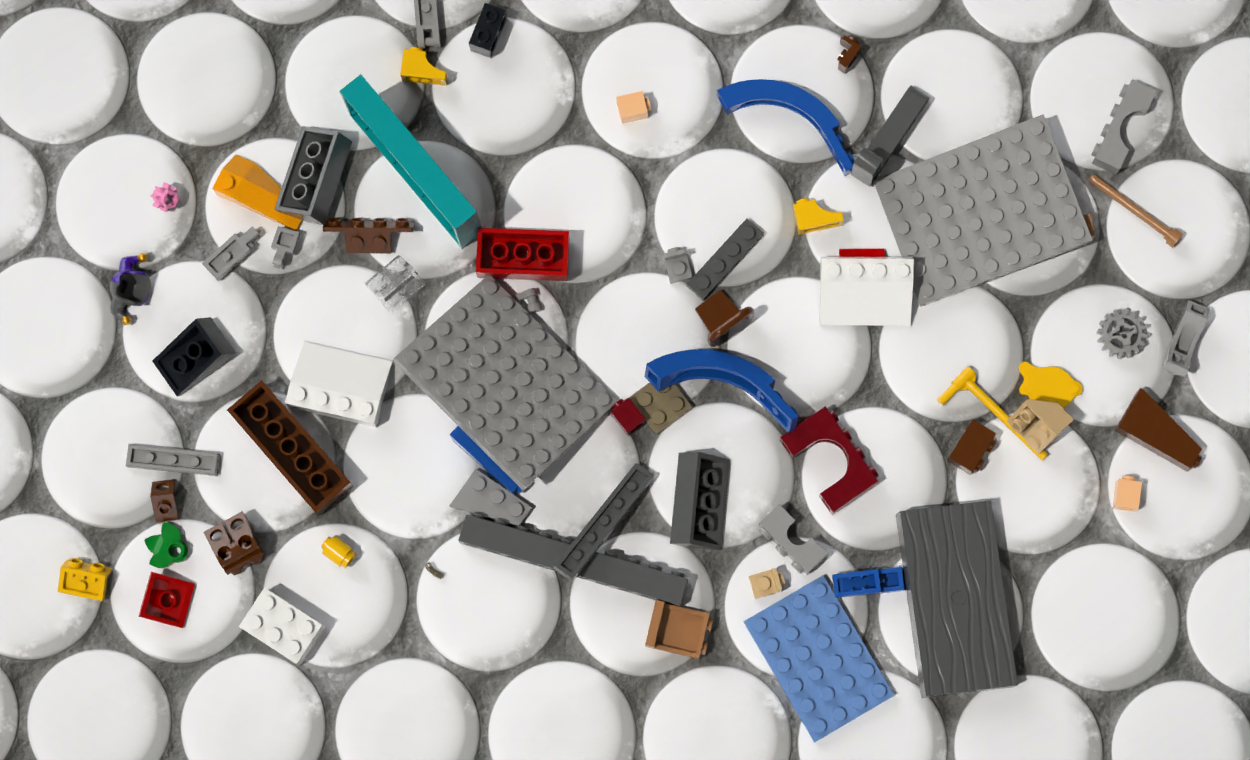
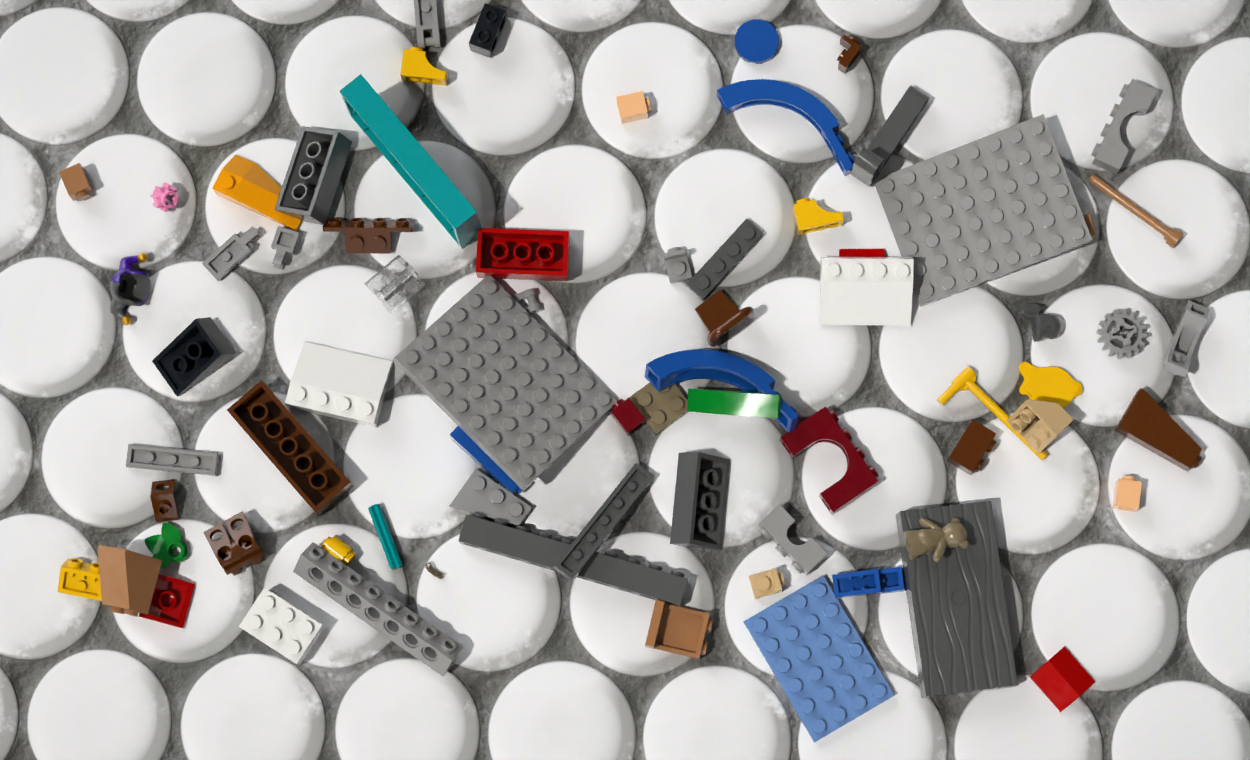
none -> medium nougat brick [59,163,94,201]
none -> medium nougat slope [97,545,162,617]
none -> light grey brick [293,542,463,677]
none -> teal axle [368,504,403,570]
none -> green slope [687,388,781,418]
none -> blue tile [735,19,779,64]
none -> dark tan piece [903,518,968,562]
none -> dark grey piece [1017,304,1061,342]
none -> red slope [1029,646,1095,712]

